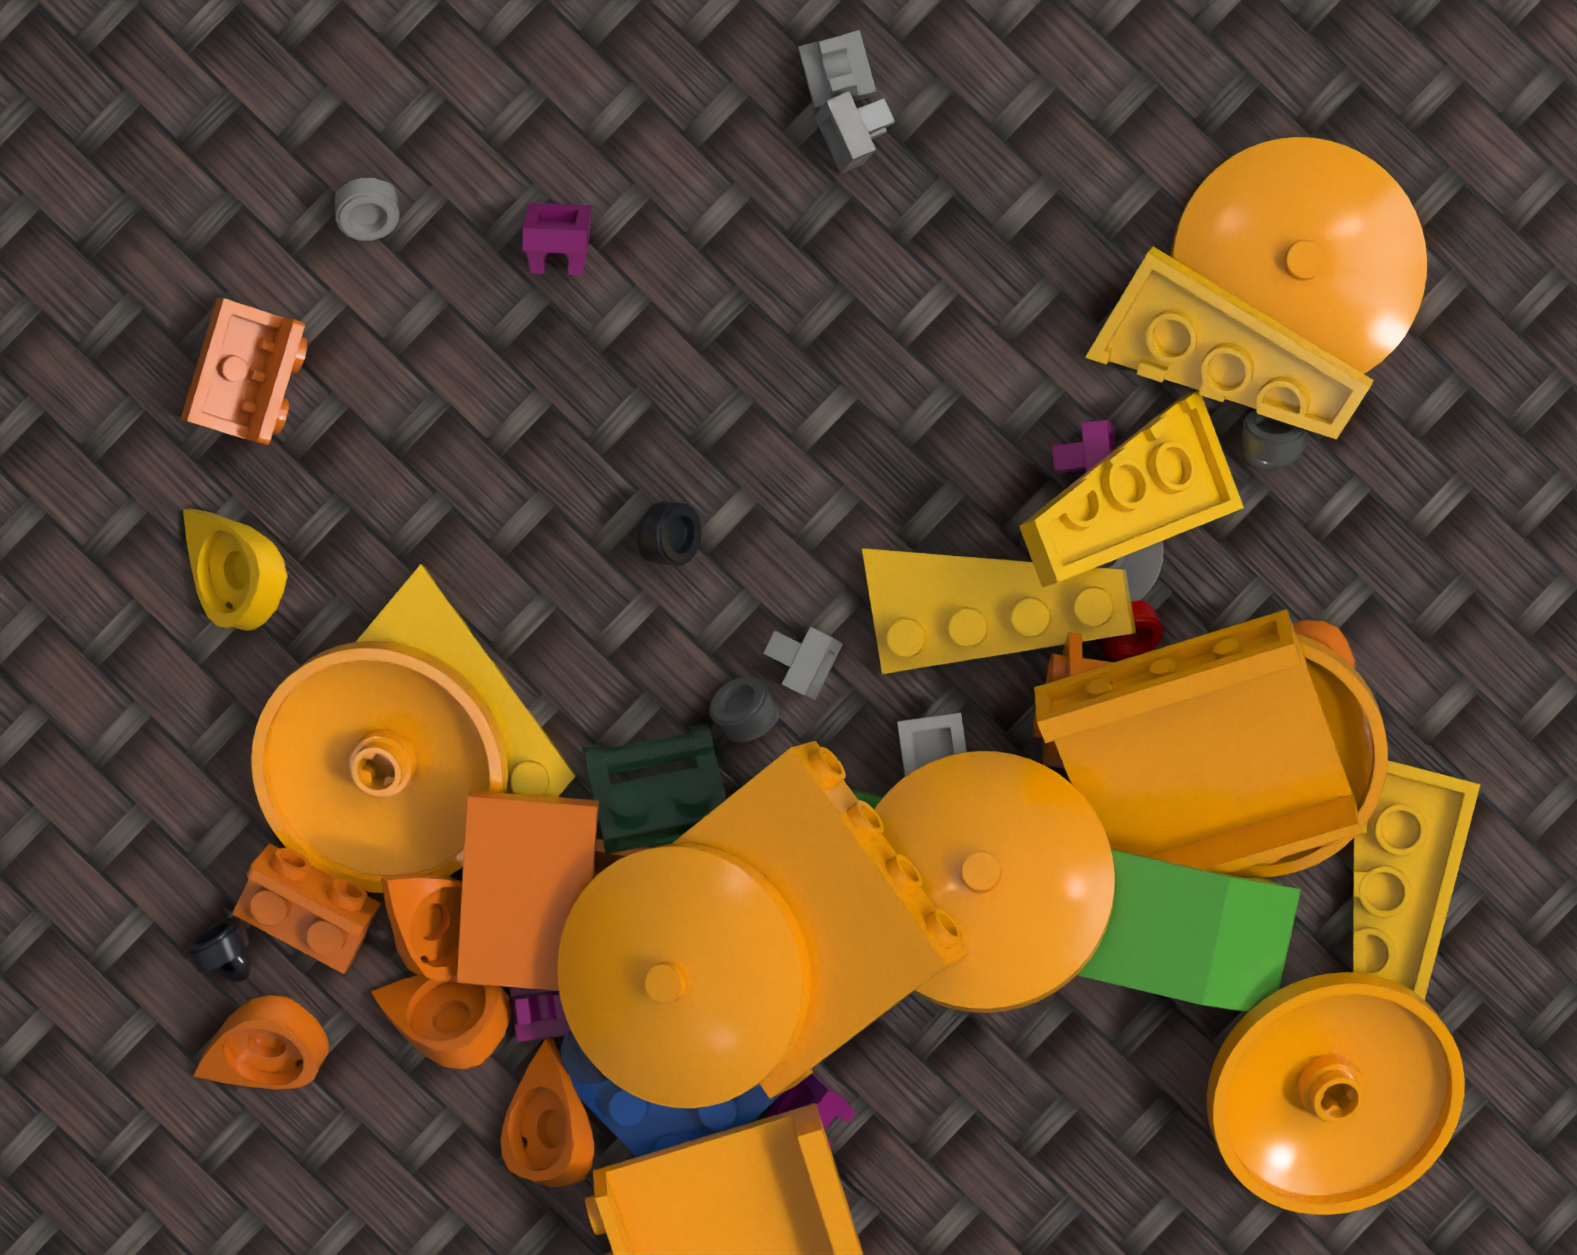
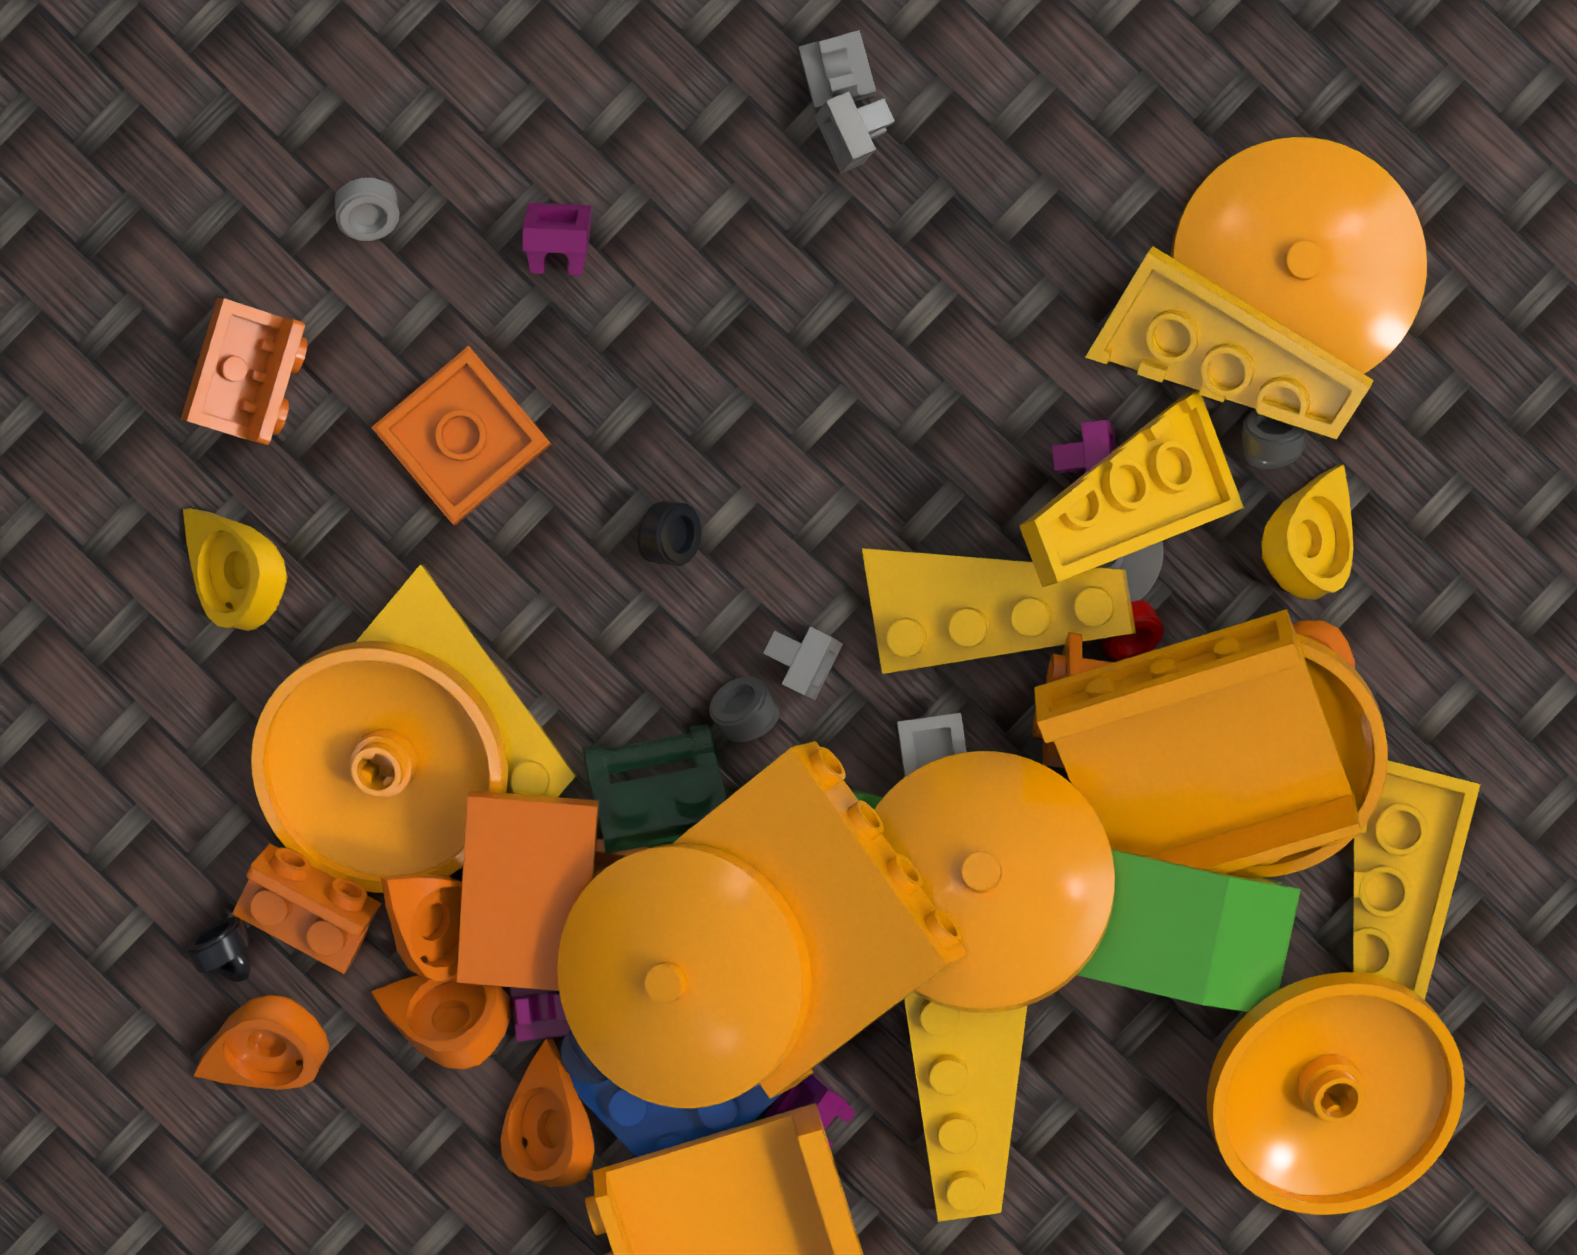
none -> orange tile [371,346,552,525]
none -> yellow wing [904,992,1027,1222]
none -> yellow piece [1261,464,1354,601]

